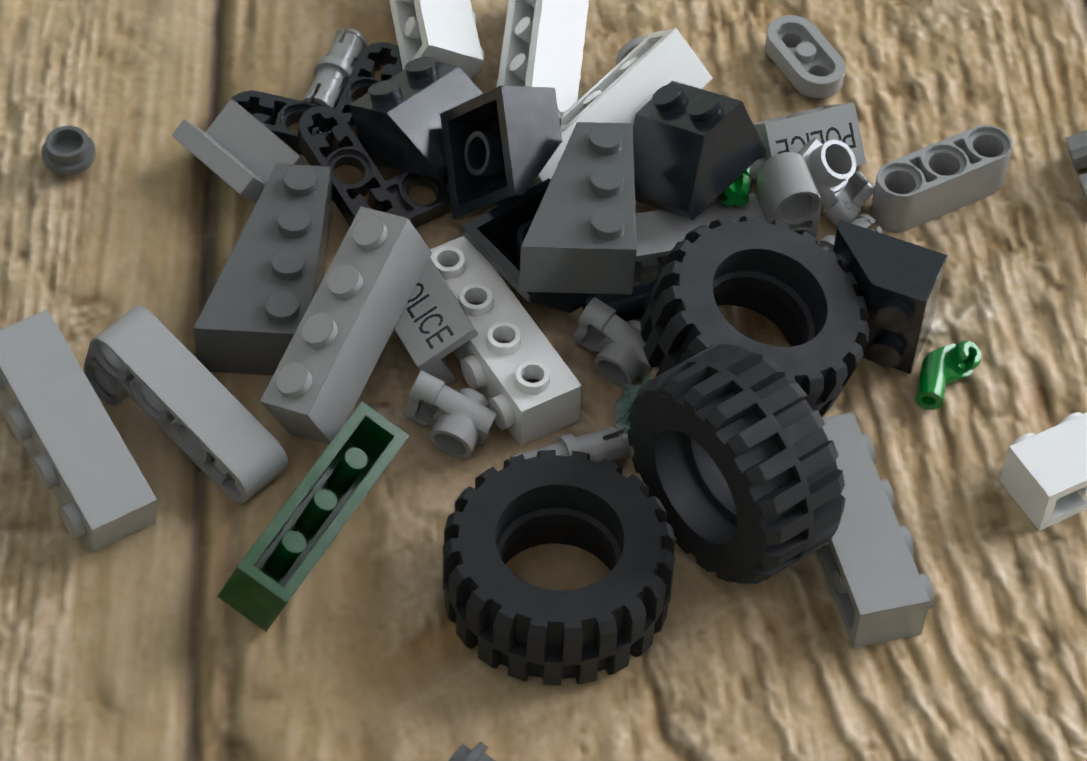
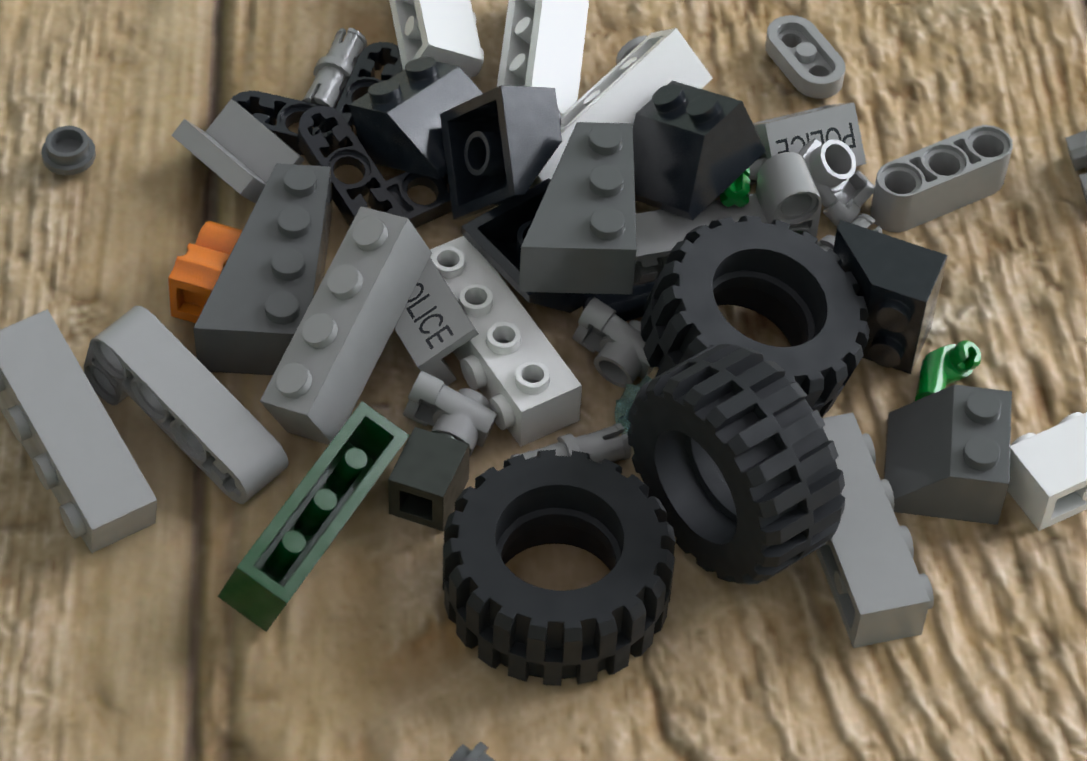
none -> orange leg [168,221,243,323]
none -> pearl dark grey brick [388,427,470,531]
none -> dark grey slope [884,384,1012,525]

